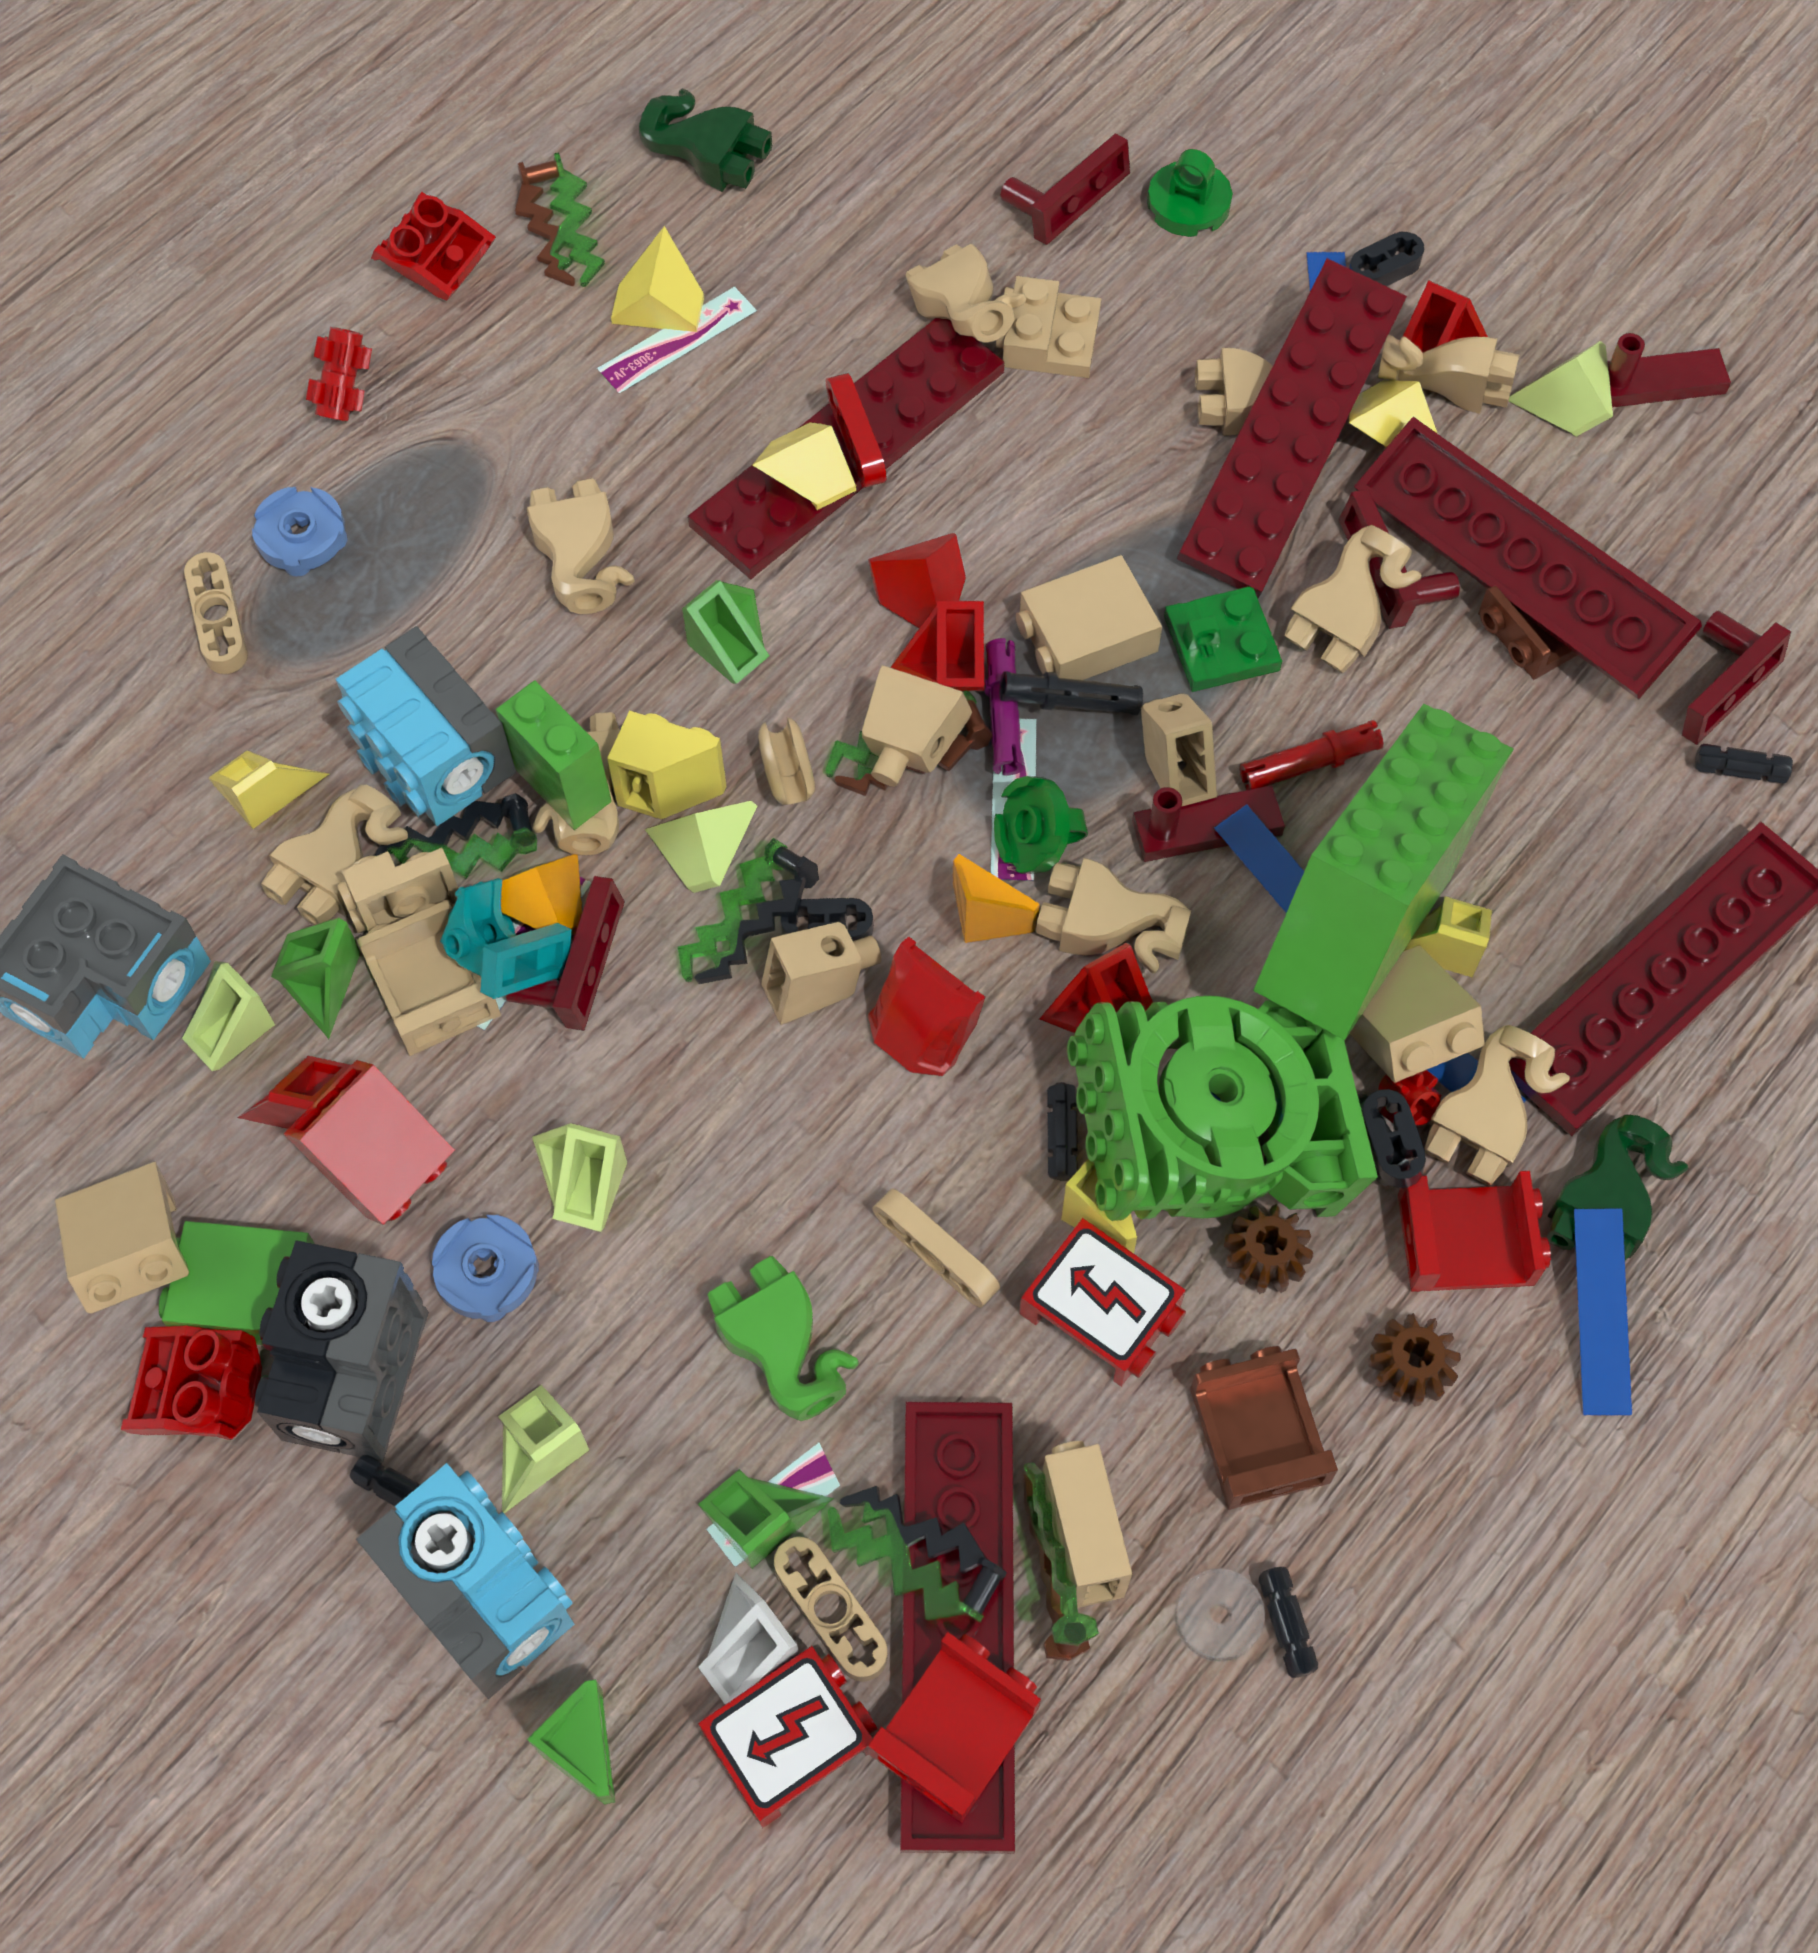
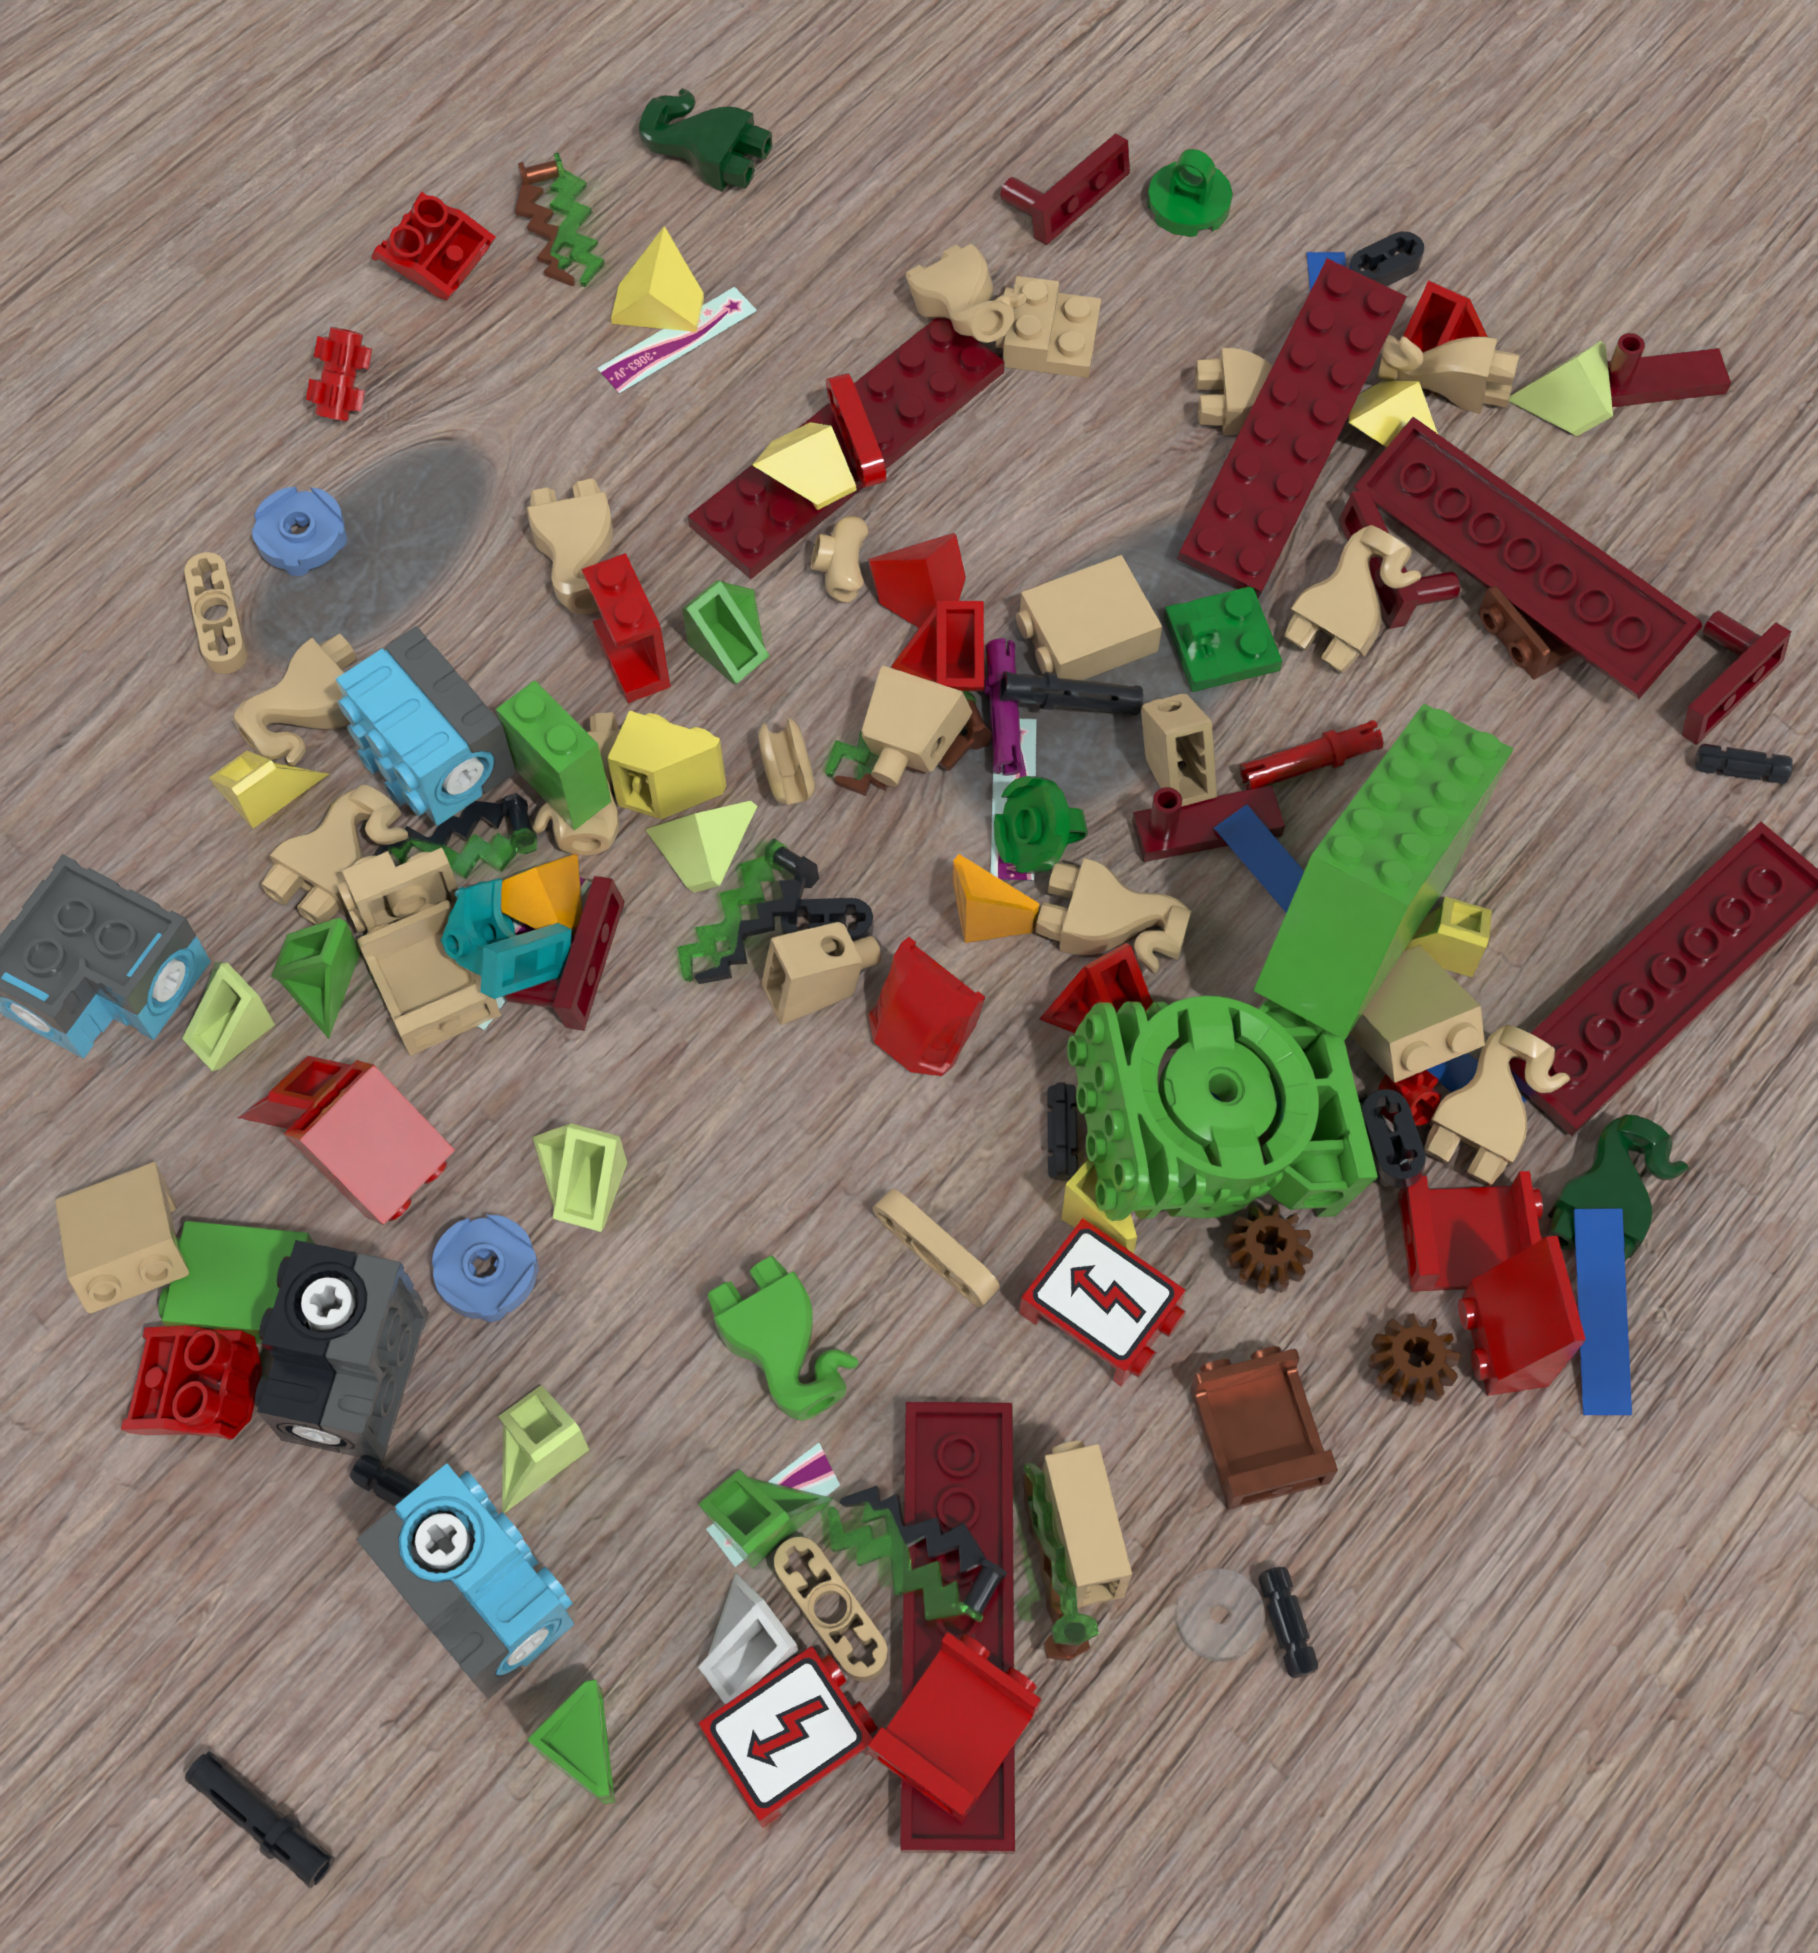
none -> black pin [185,1751,335,1888]
none -> tan hips [233,633,357,766]
none -> red panel [581,553,671,703]
none -> tan piece [810,516,869,603]
none -> red slope [1458,1236,1586,1396]

